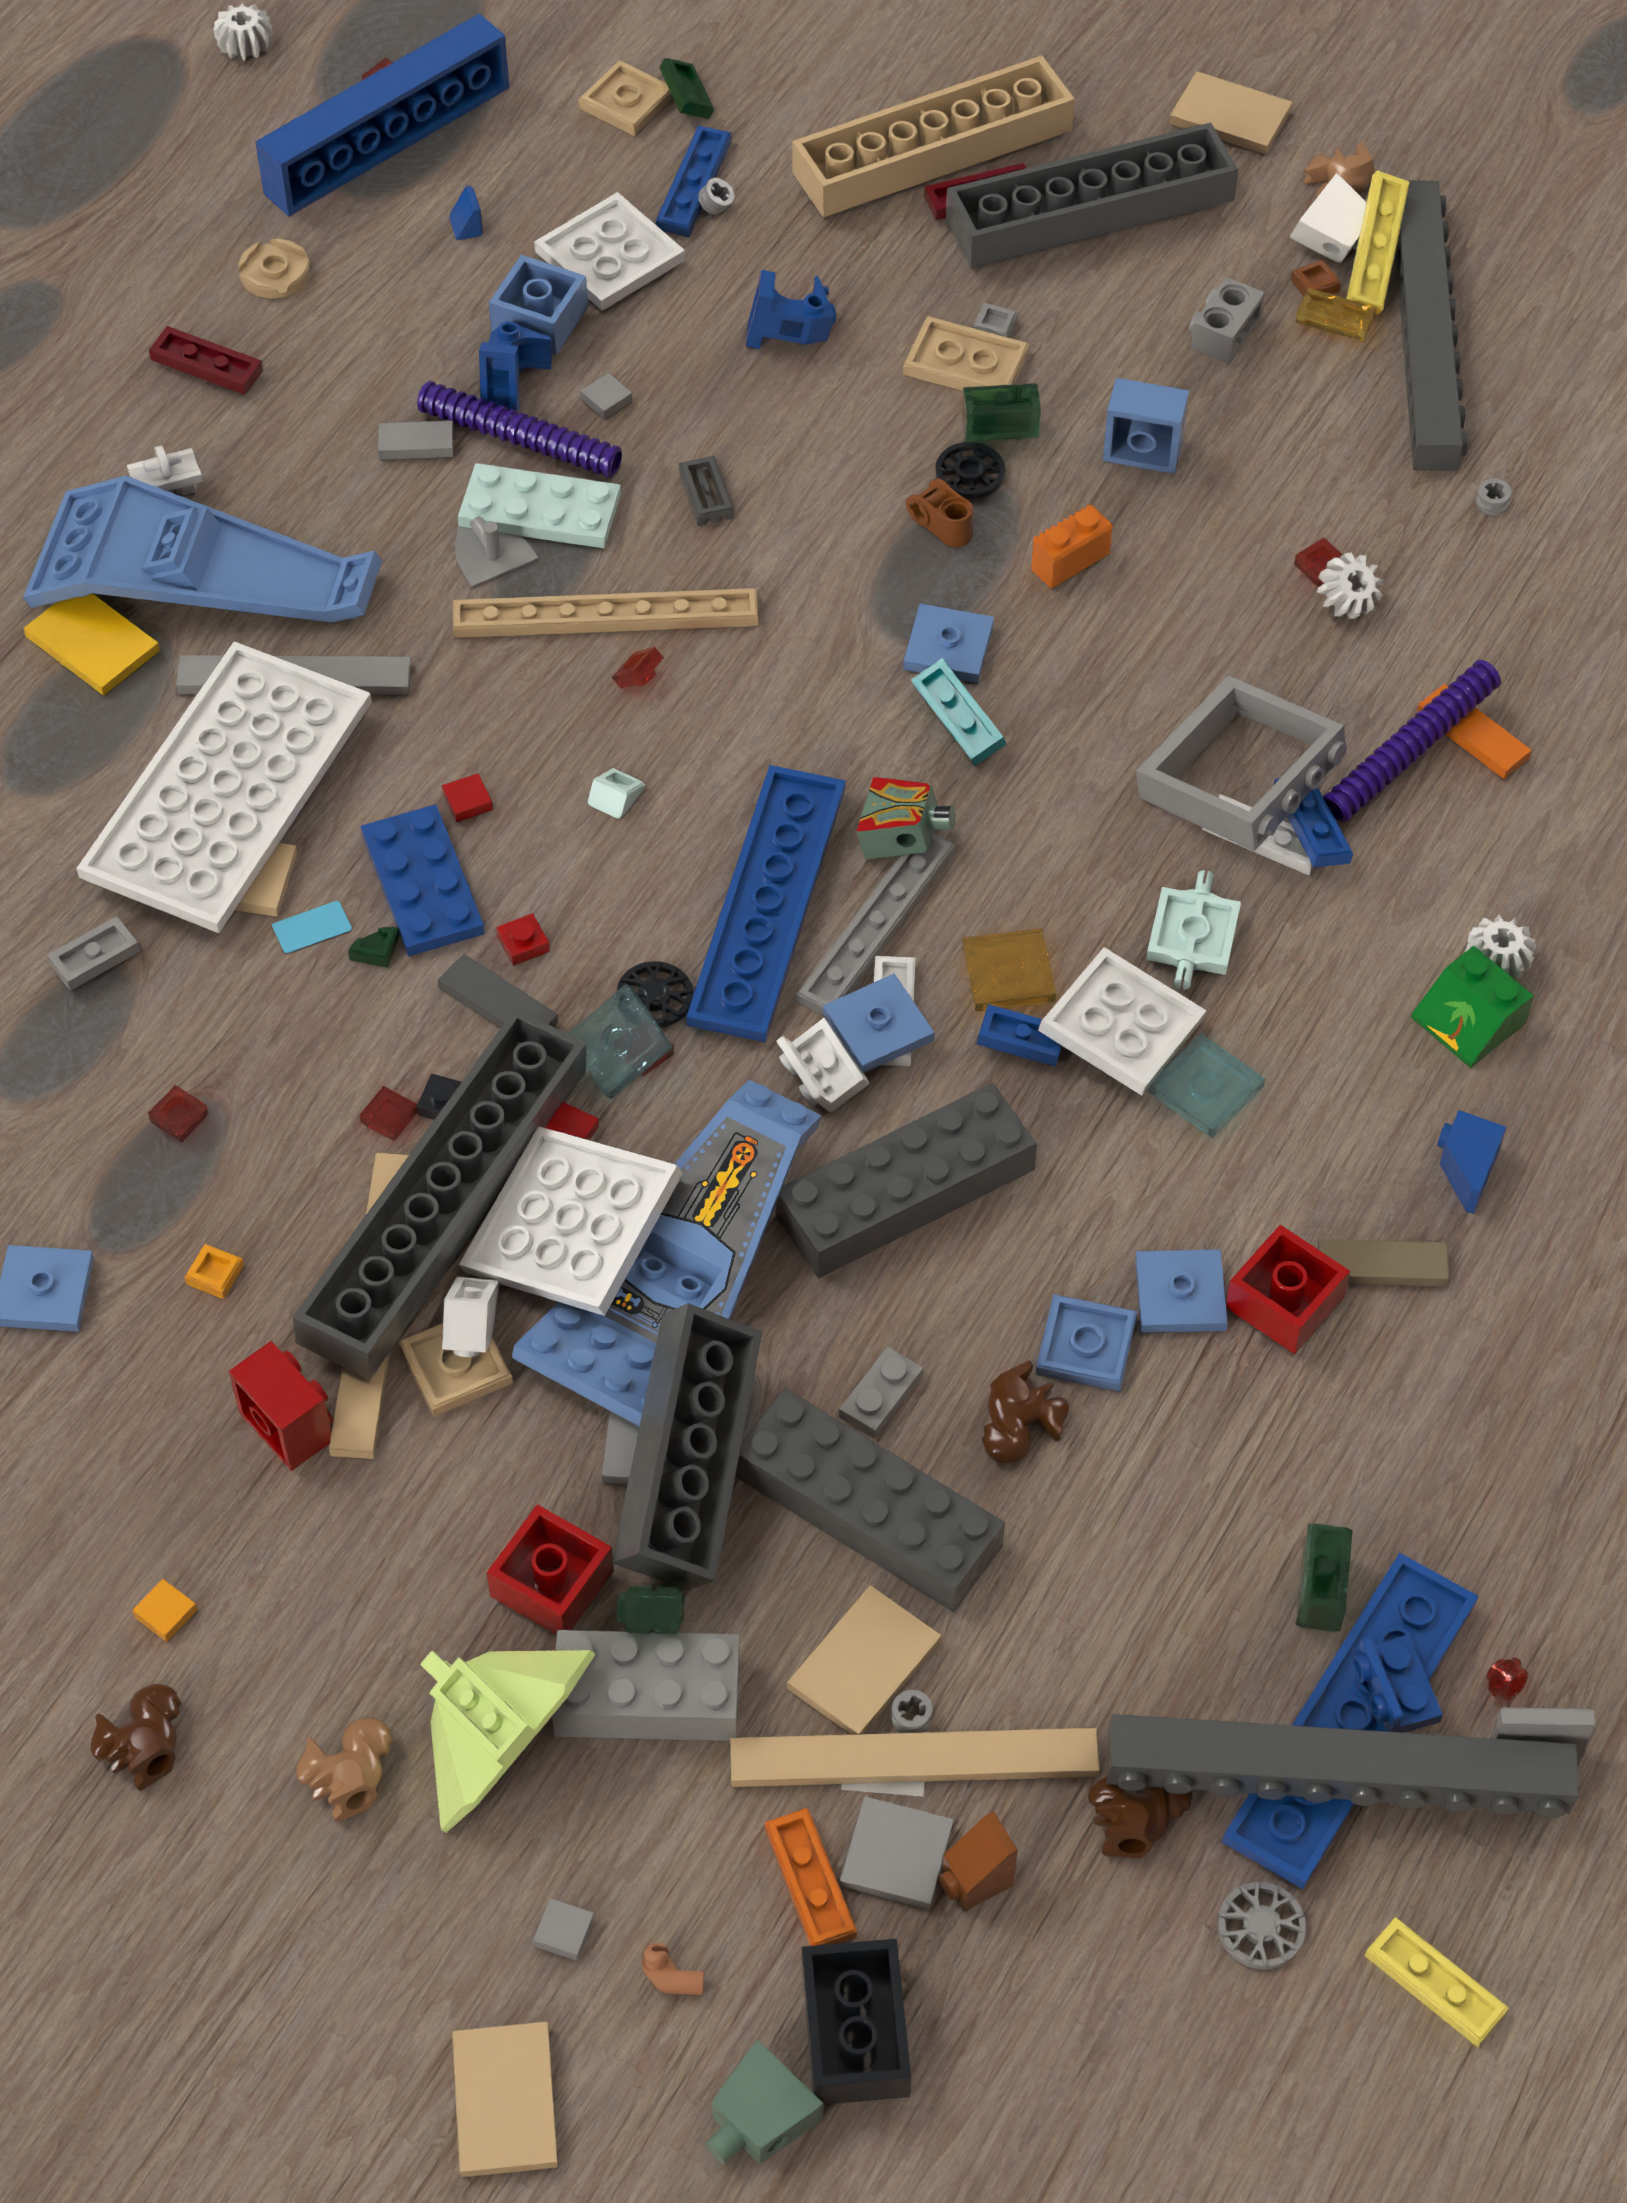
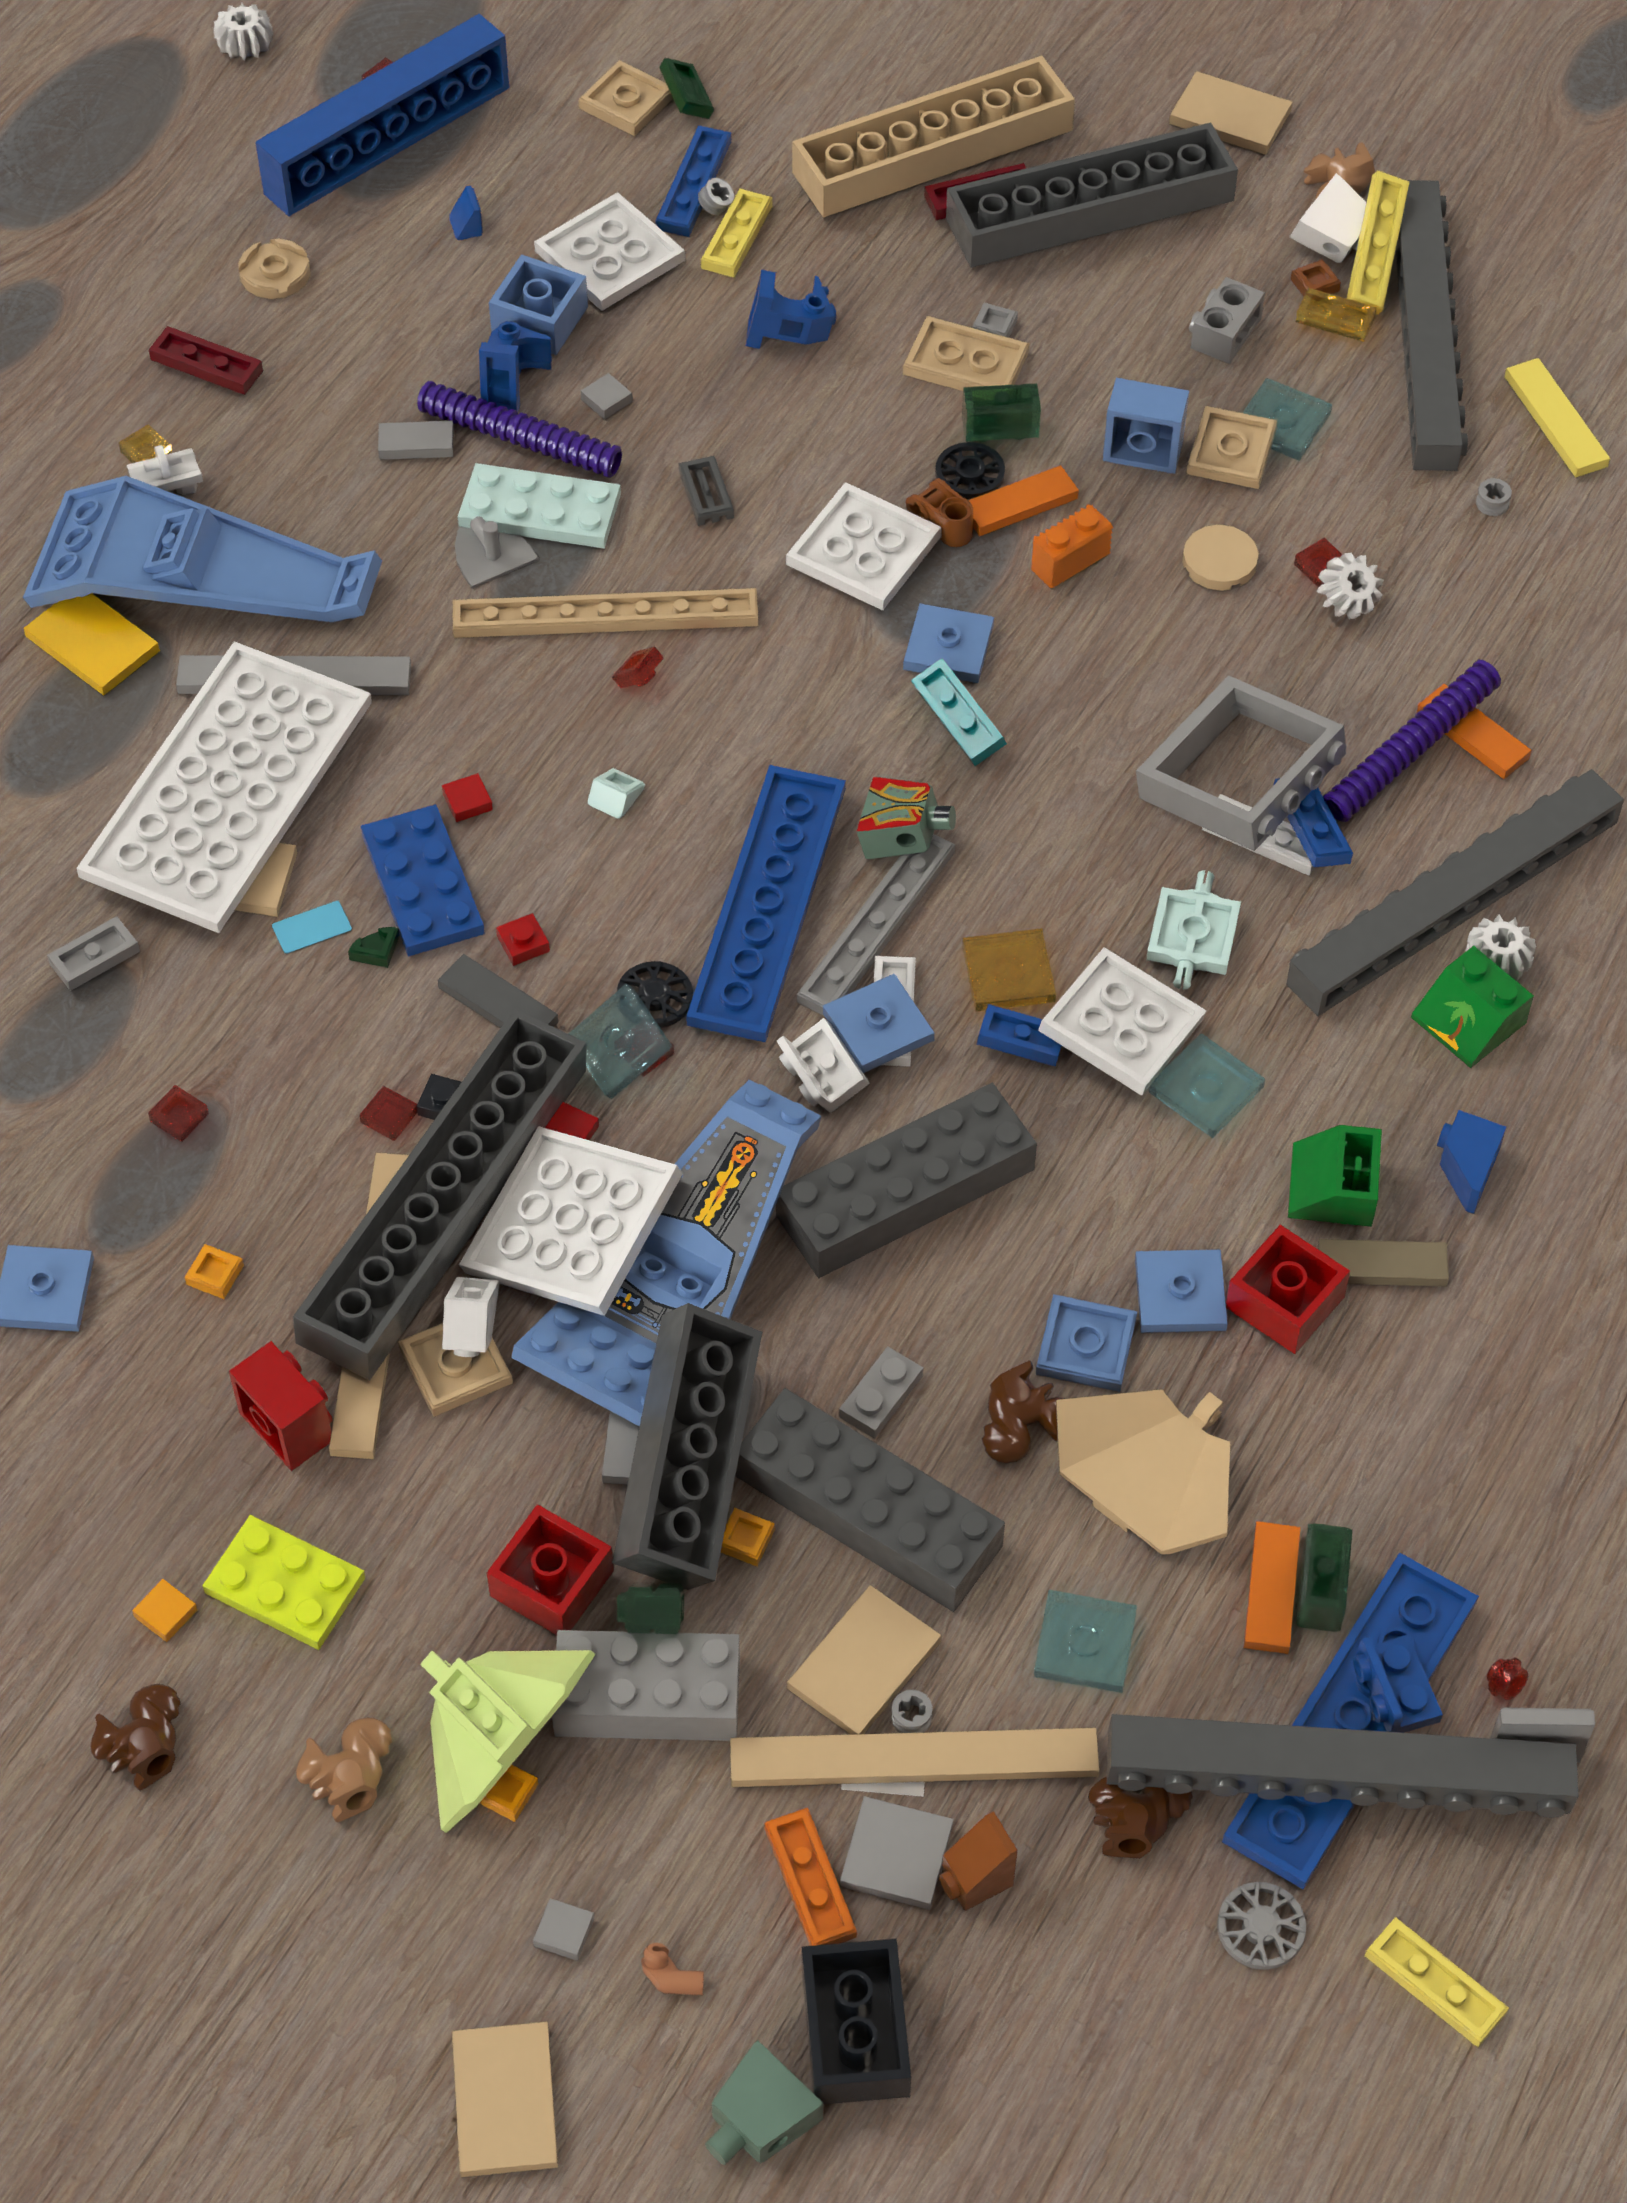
none -> clear yellow plate [118,424,172,463]
none -> neon yellow plate [202,1515,365,1650]
none -> light orange tile [479,1765,539,1822]
none -> light yellow tile [701,188,772,278]
none -> light orange tile [721,1507,775,1567]
none -> white plate [786,482,941,610]
none -> orange tile [969,465,1079,537]
none -> clear light blue tile [1033,1590,1137,1693]
none -> tan panel [1056,1389,1230,1554]
none -> tan tile [1182,525,1259,591]
none -> tan tile [1187,406,1277,489]
none -> clear light blue tile [1243,378,1332,461]
none -> orange tile [1243,1521,1301,1654]
none -> dark grey brick [1286,769,1624,1016]
none -> green slope [1287,1125,1382,1227]
none -> light yellow tile [1505,358,1610,478]

